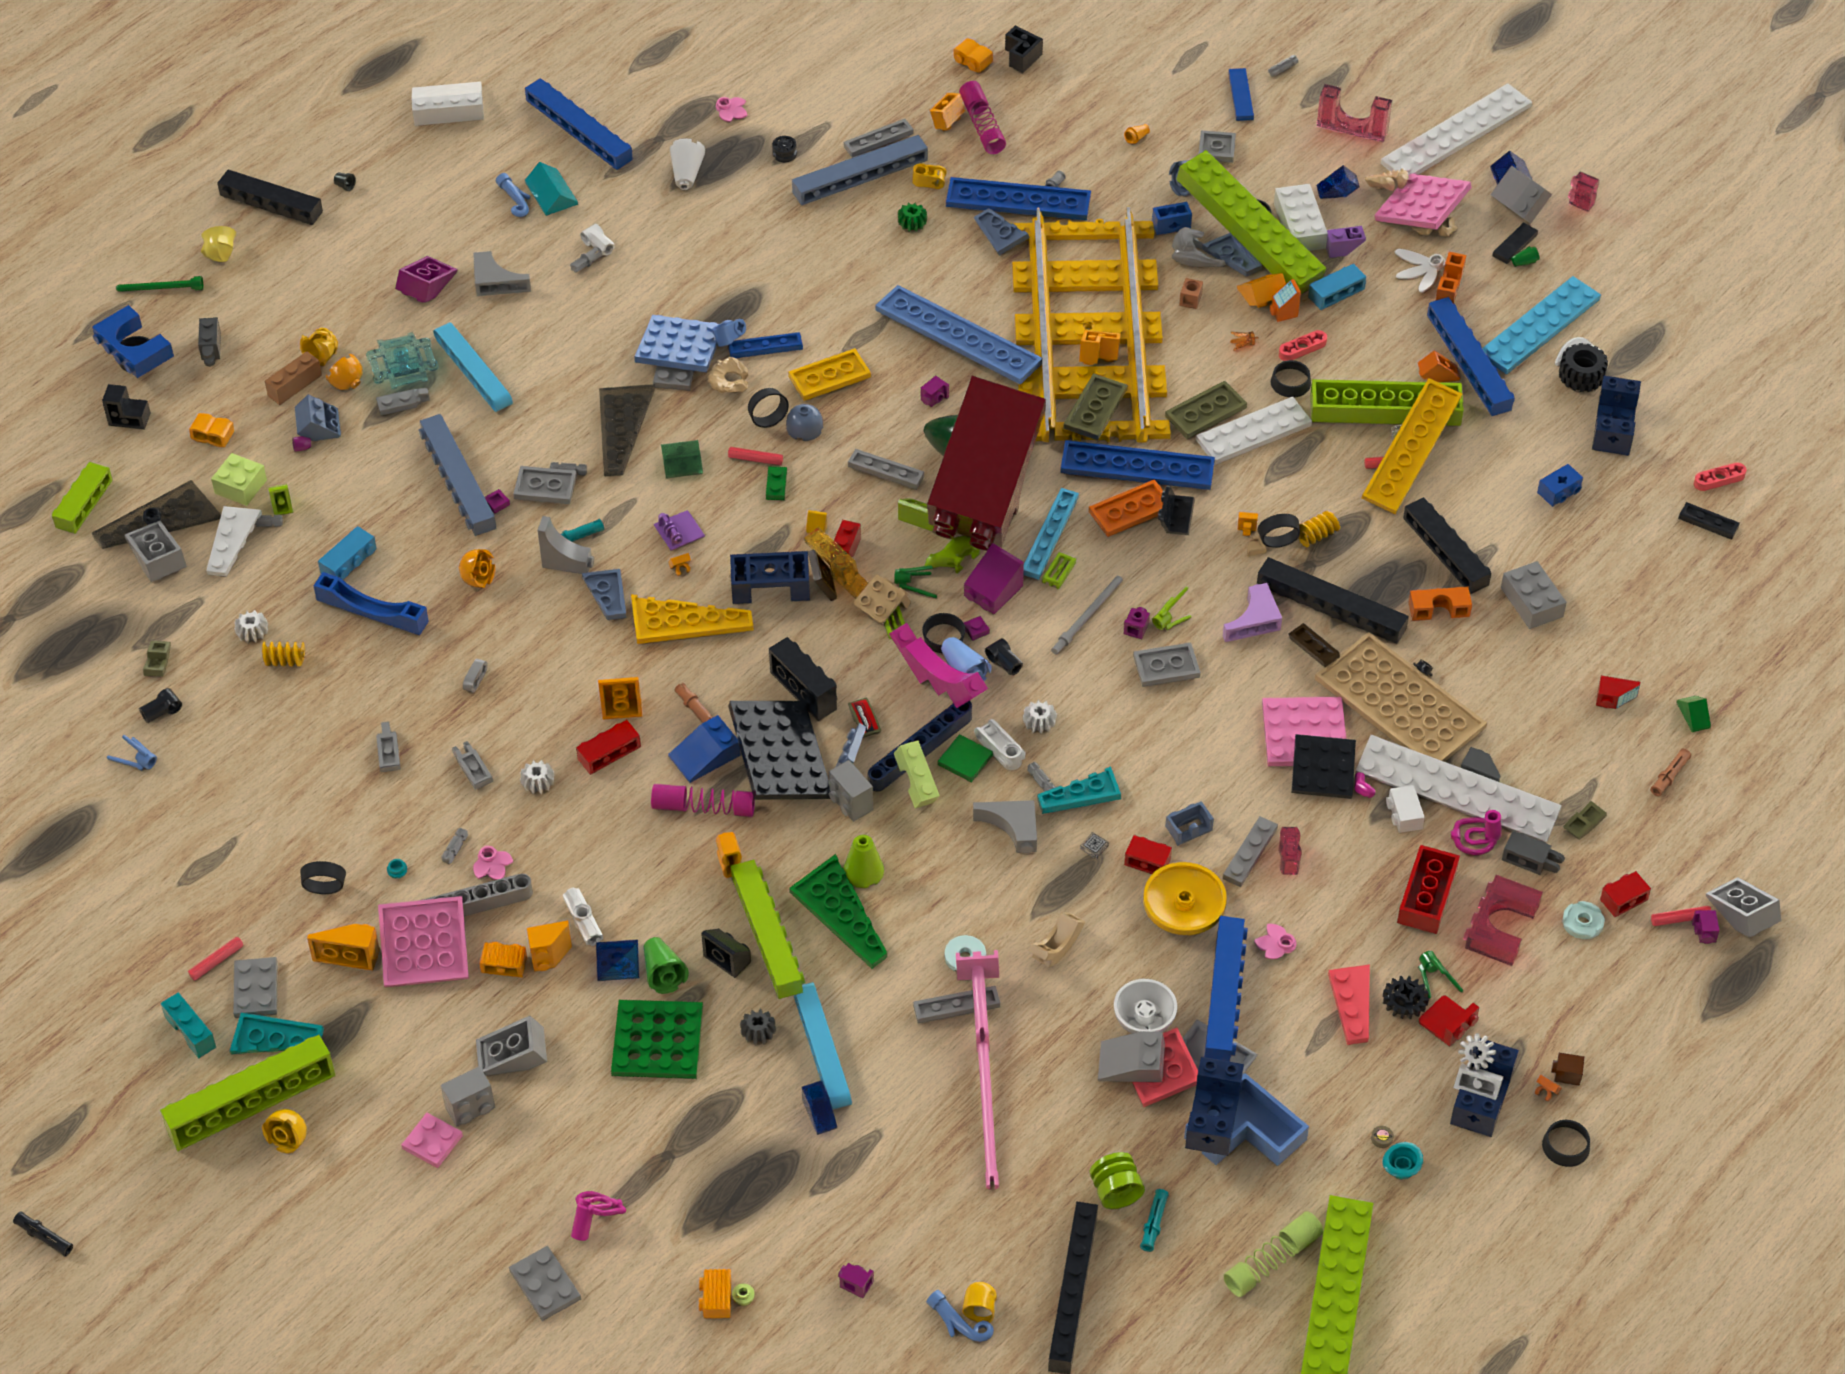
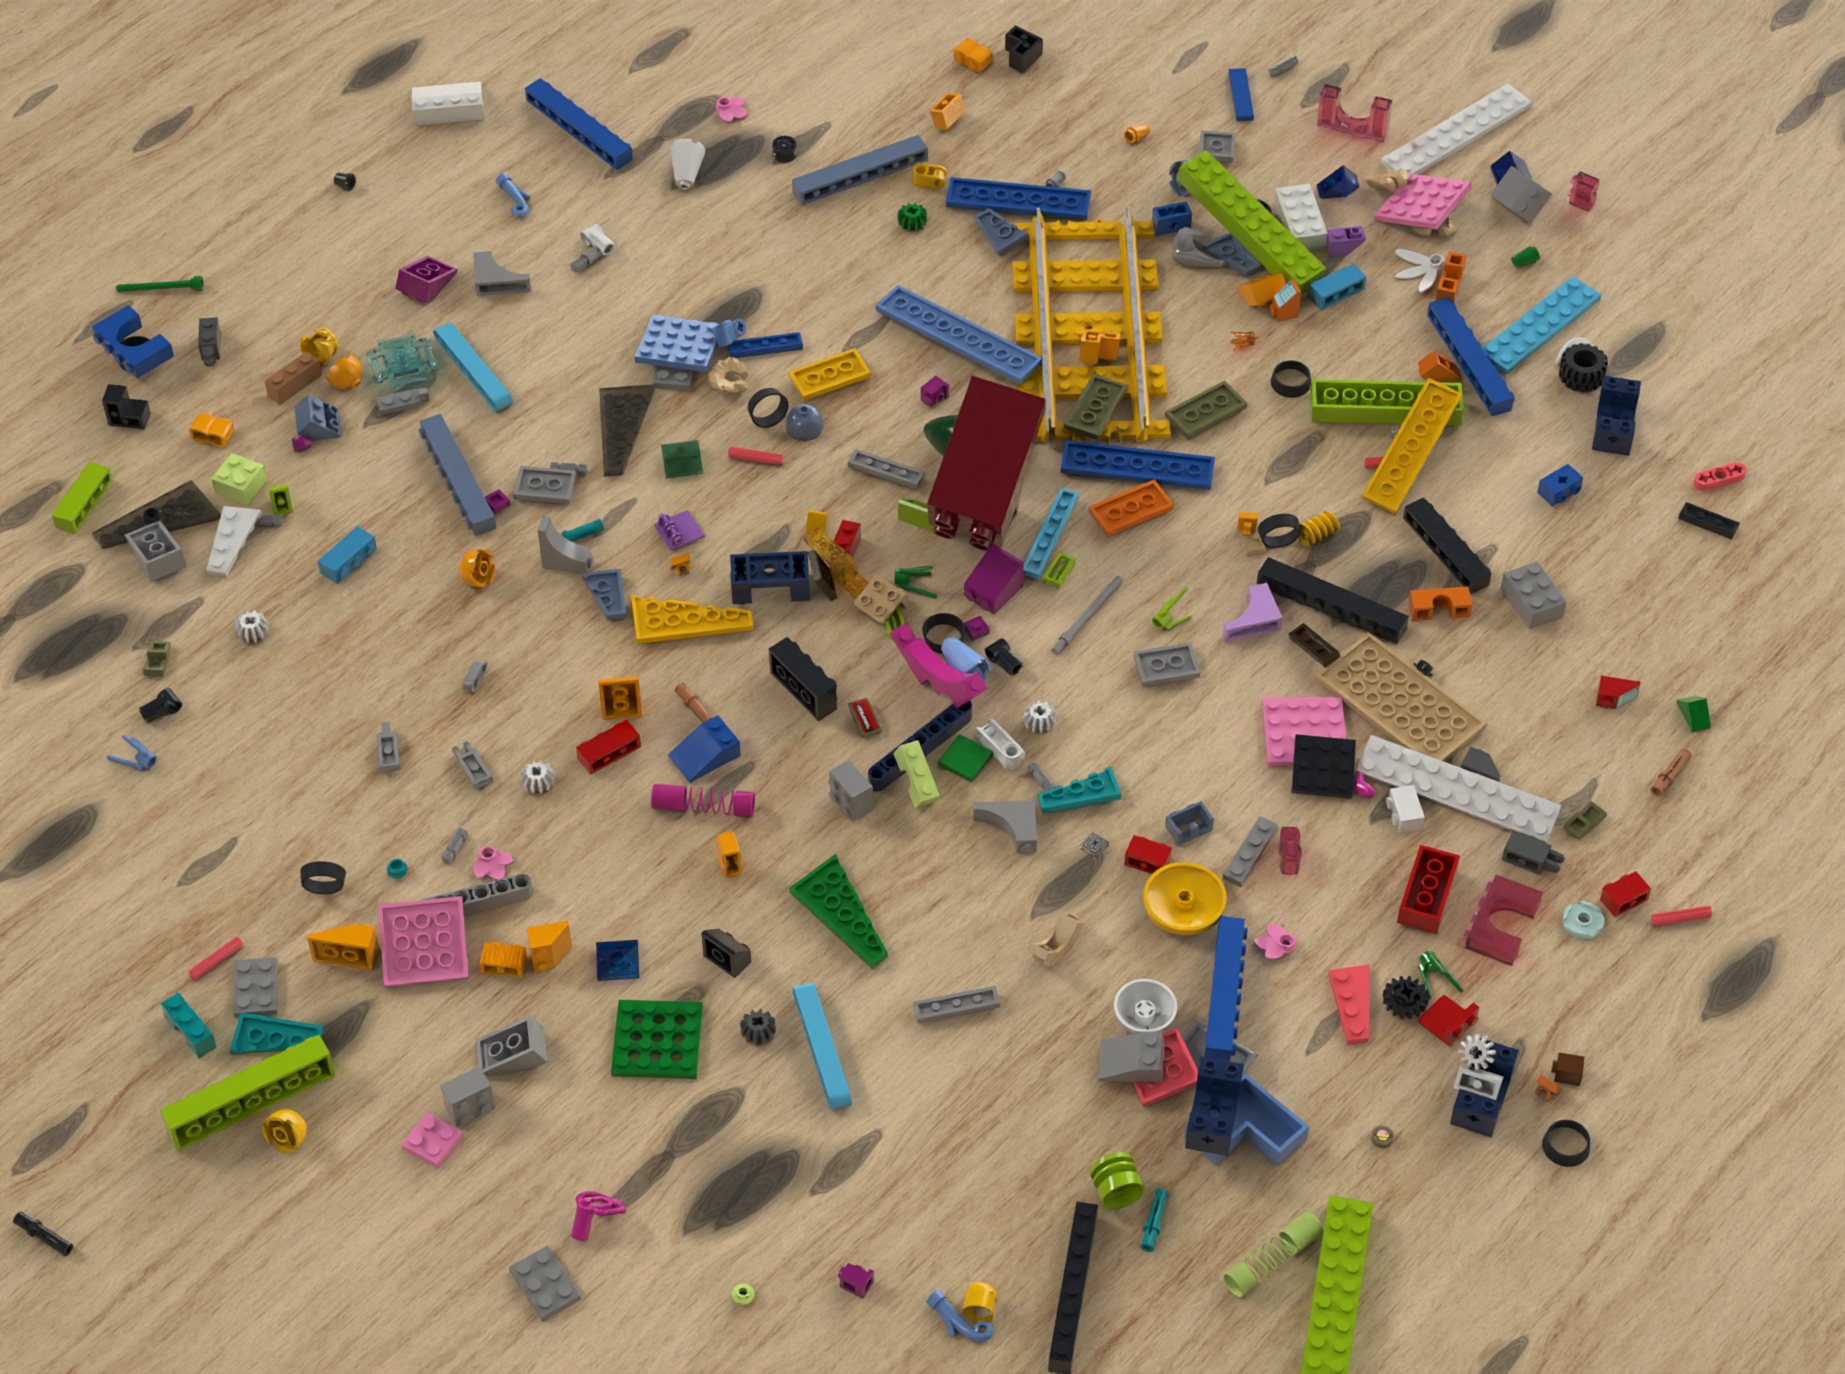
light yellow helmet [201,226,236,262] -> none
black brick [217,169,323,225] -> none
yellow piece [262,641,305,667] -> none
blue arch [313,572,429,636] -> none
teal slope [525,162,578,216] -> none
white piece [563,887,603,946] -> none
bright green cone [643,937,689,994] -> none
light orange brick [699,1269,731,1318] -> none
plate [728,701,831,800] -> none
lime brick [731,859,805,999] -> none
green plate [766,466,787,501] -> none
clear blue slope [801,1080,837,1135] -> none
sand blue wing [829,723,866,780] -> none
lime cone [843,835,884,889] -> none
light grey plate [844,119,913,158] -> none
lime animal [924,536,980,574] -> none
light aqua tile [944,935,986,971] -> none
bright pink piece [956,950,999,1190] -> none
dark pink piece [959,81,1006,154] -> none
magenta brick [1123,607,1150,640] -> none
black bracket [1158,486,1195,535] -> none
nougat brick [1179,278,1203,309] -> none
white plate [1196,397,1312,465] -> none
coral beam [1279,330,1327,361] -> none
teal hat [1382,1142,1423,1180] -> none
dark pink piece [1451,810,1502,856] -> none
black tile [1492,222,1538,264] -> none
magenta brick [1692,910,1720,944] -> none
light grey slope [1706,877,1781,937] -> none

